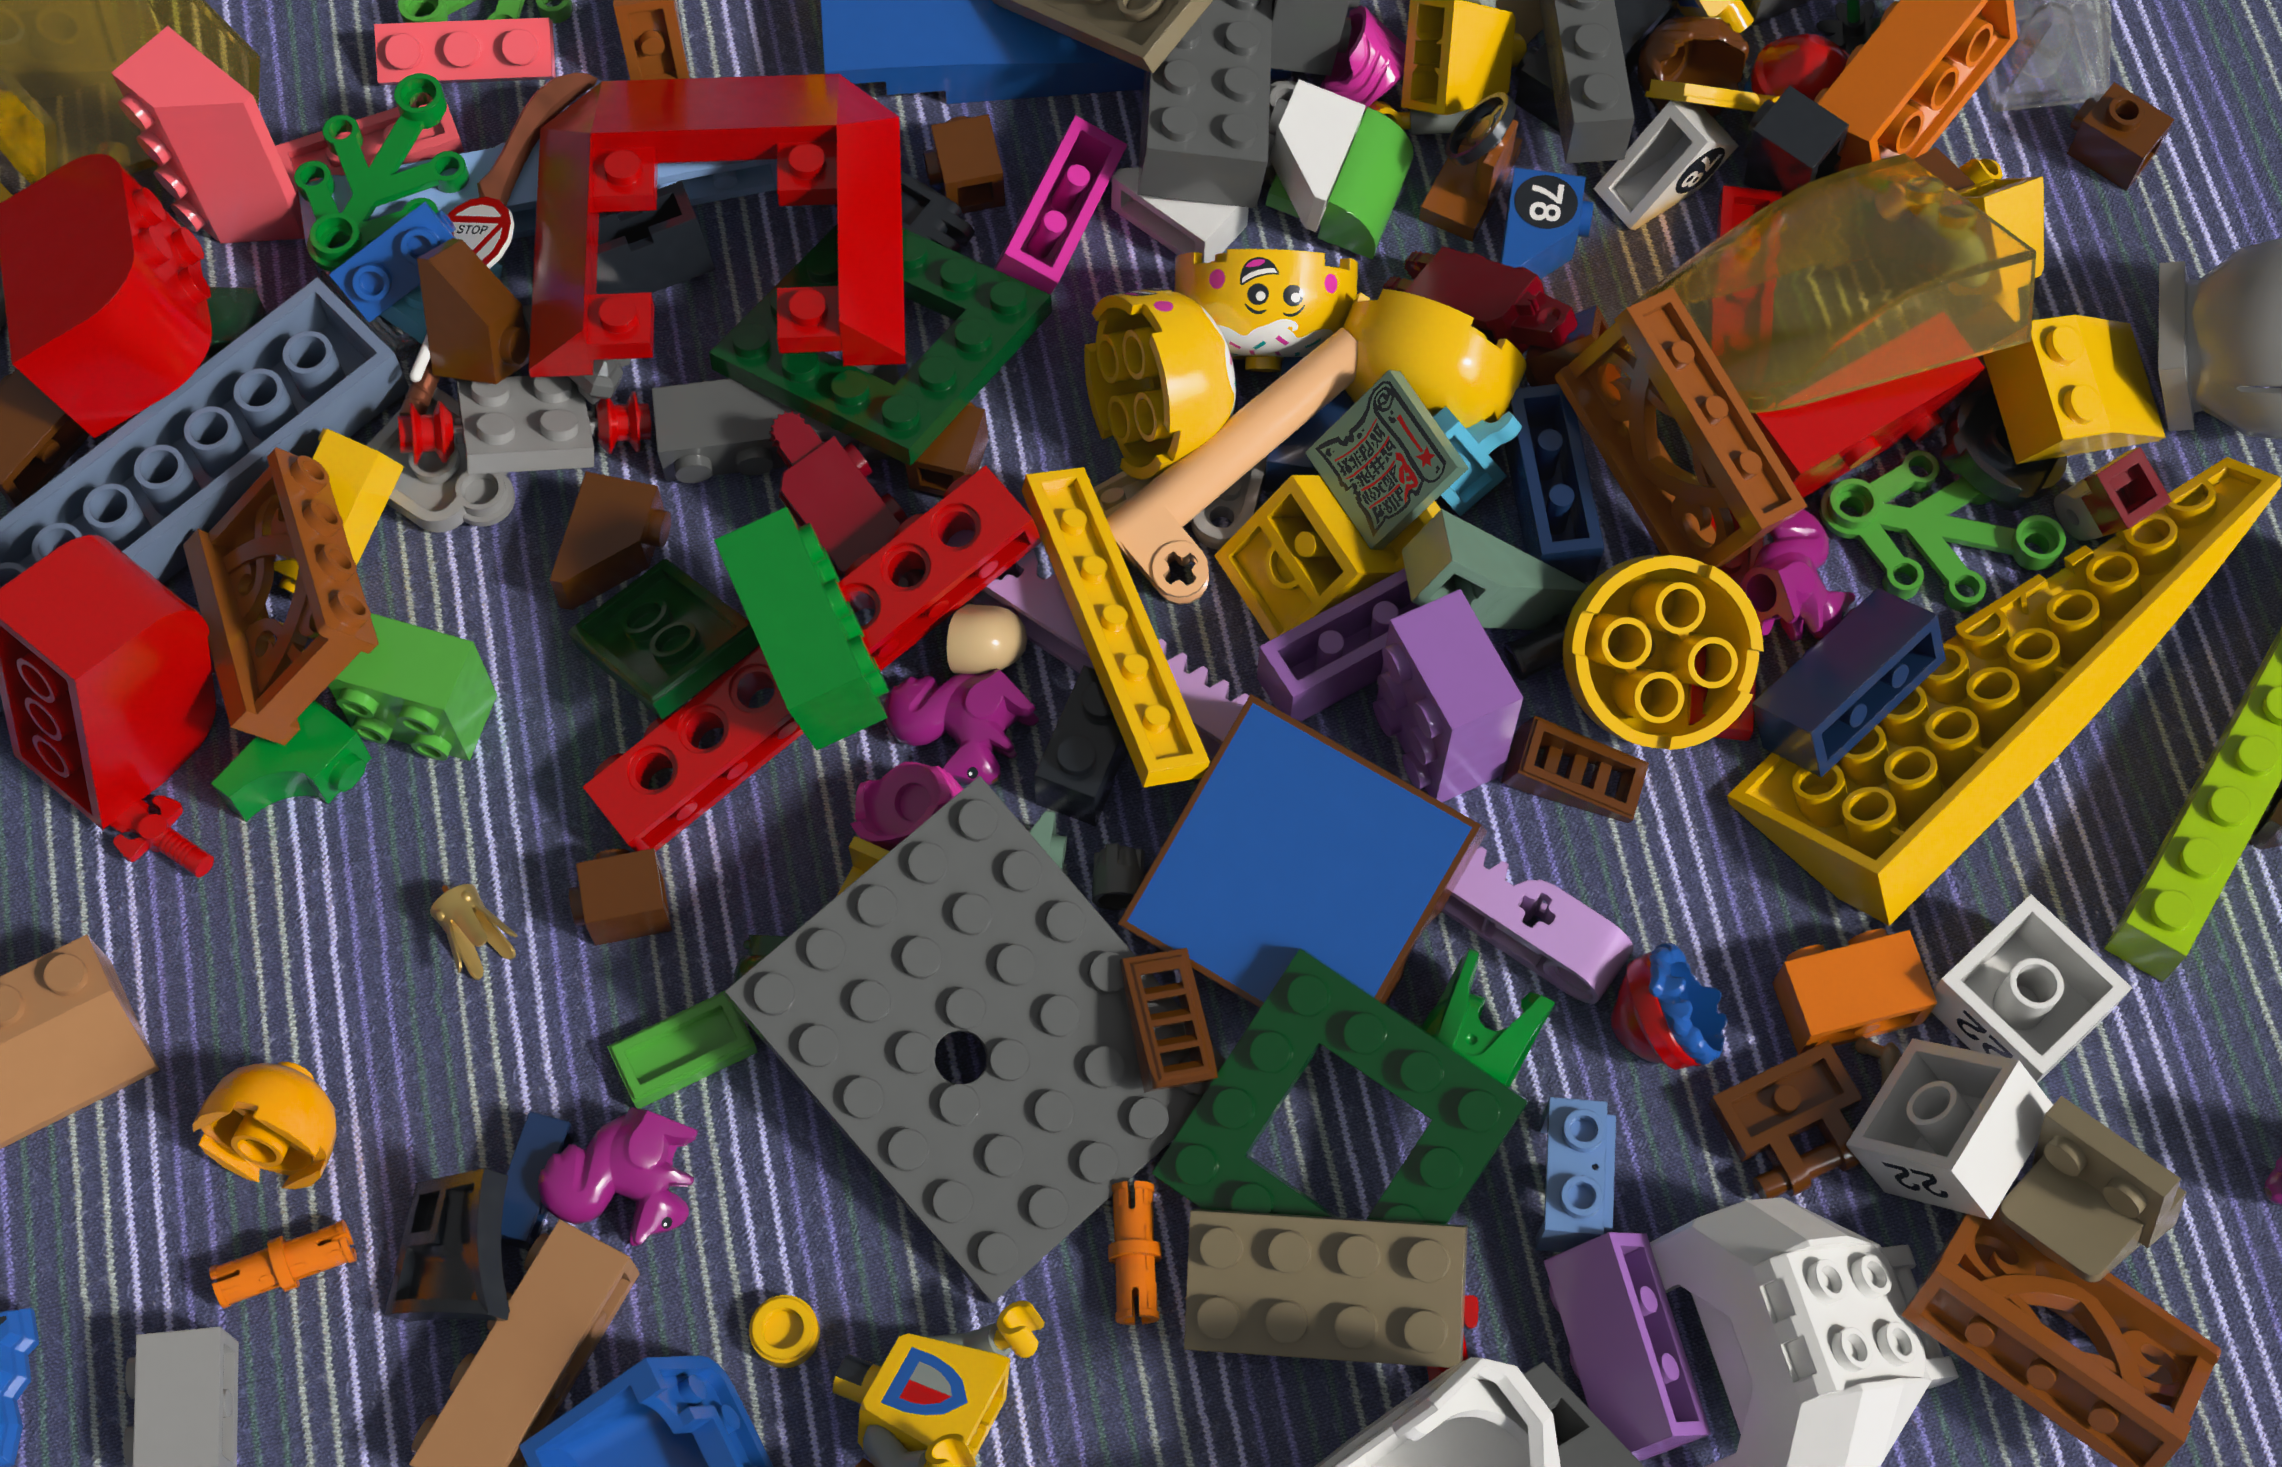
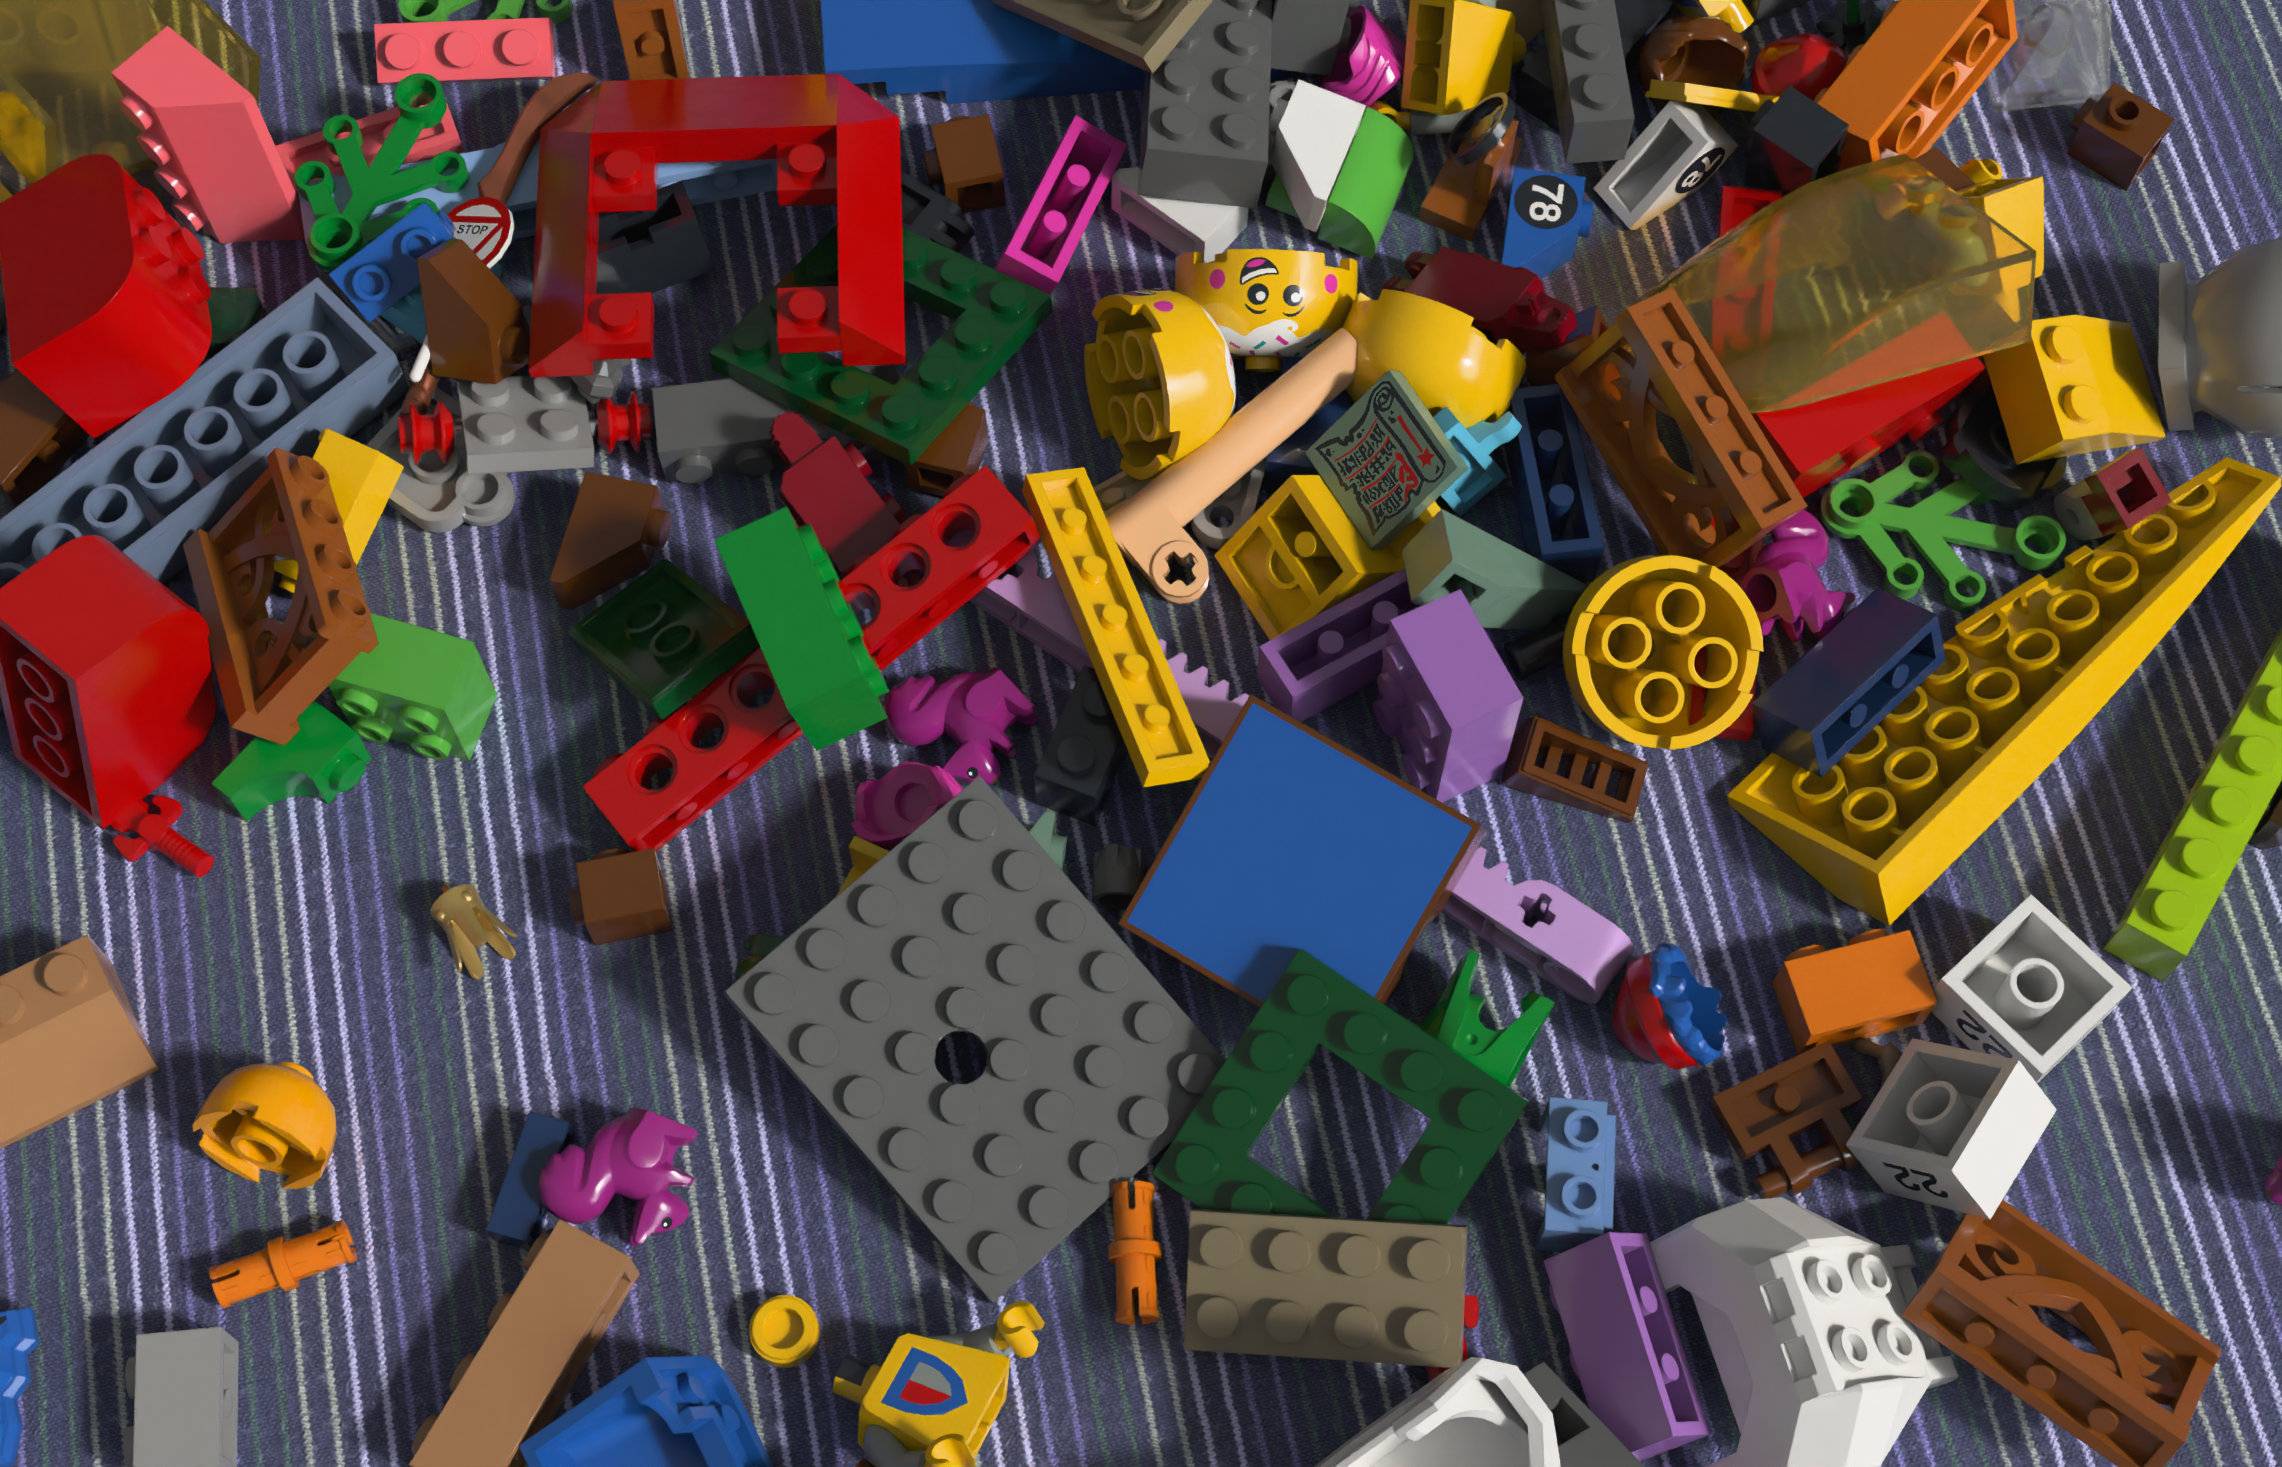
black plate [385,1168,510,1322] -> none
bright green tile [607,990,758,1109] -> none
tan piece [946,604,1027,674] -> none
reddish brown slope [1120,948,1218,1093] -> none
dark tan piece [1999,1096,2187,1282] -> none

